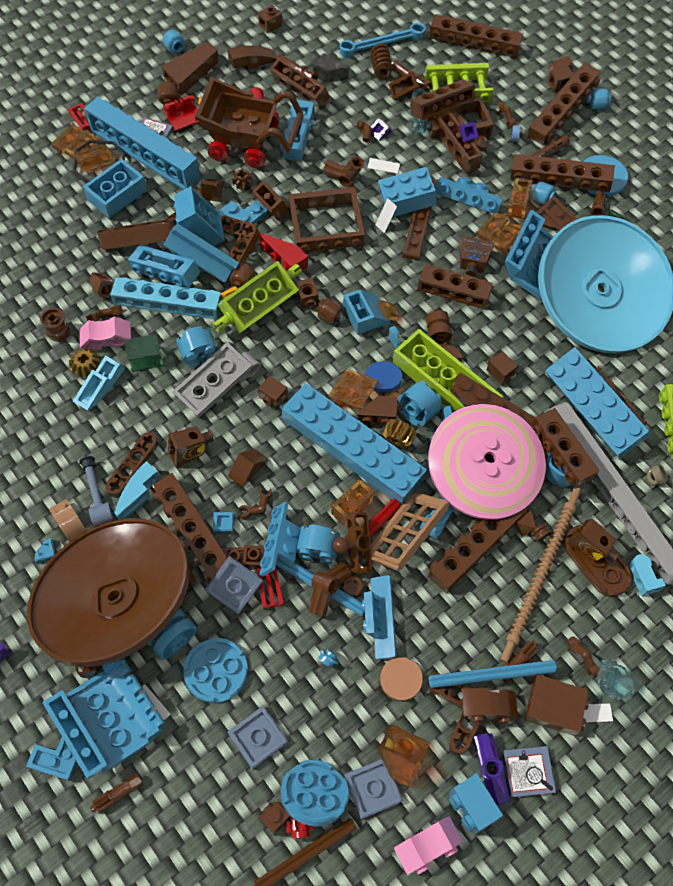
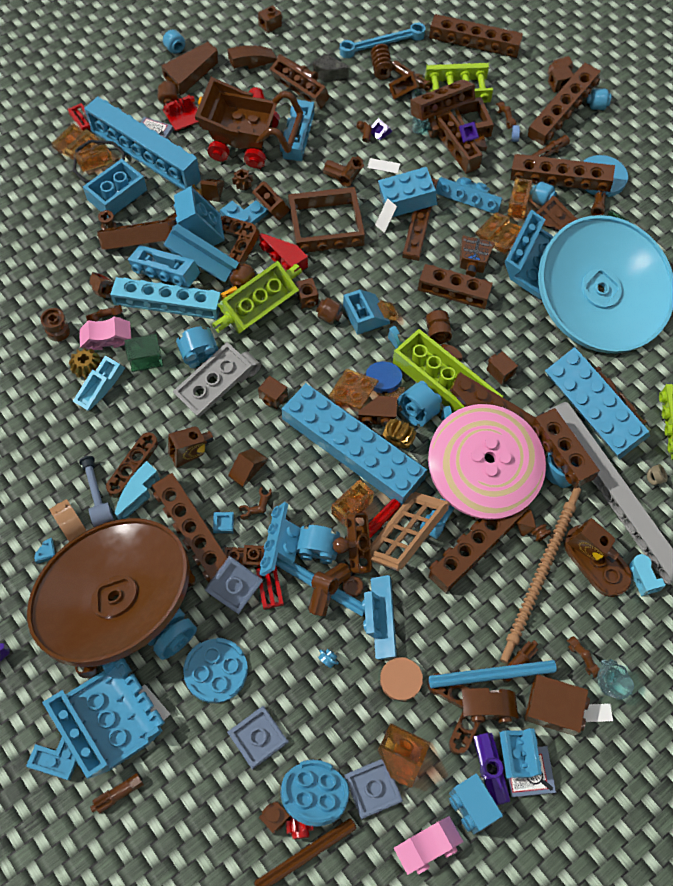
none -> reddish brown bush [98,210,117,229]
none -> dark azure bracket [499,728,542,779]

